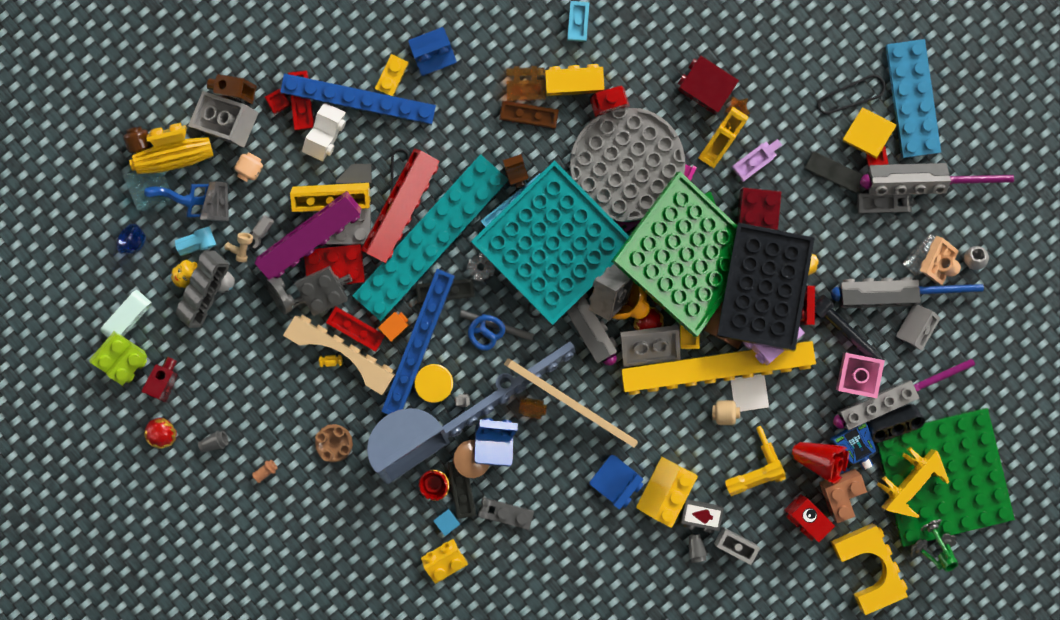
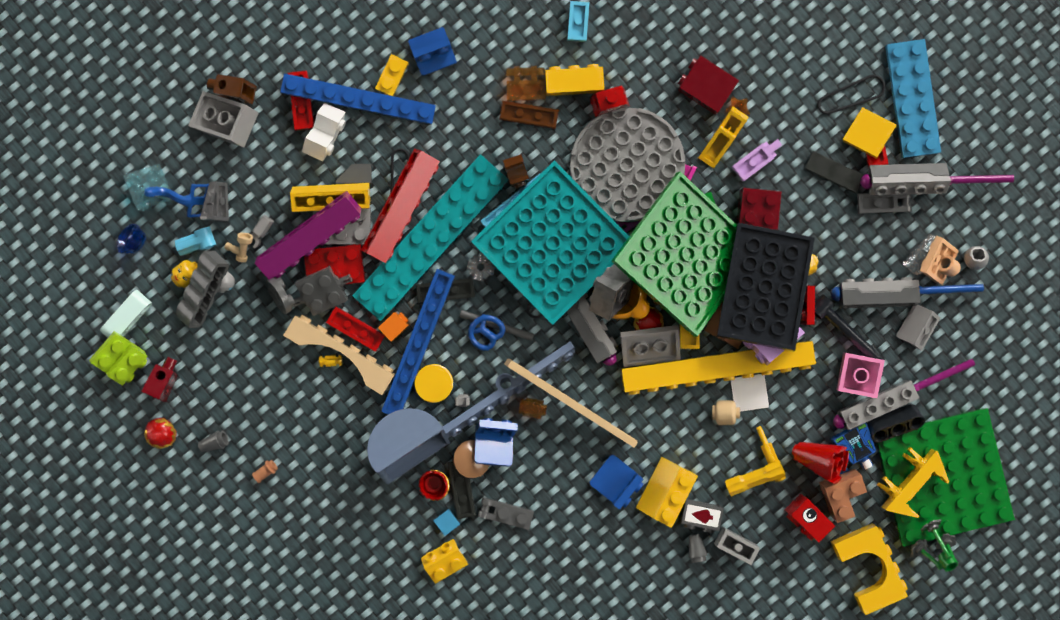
reddish brown head [123,126,152,154] -> none
yellow plate [129,123,214,174] -> none
light nougat head [234,152,263,182] -> none
red tile [265,88,291,115] -> none
medium nougat dish [315,424,353,462] -> none

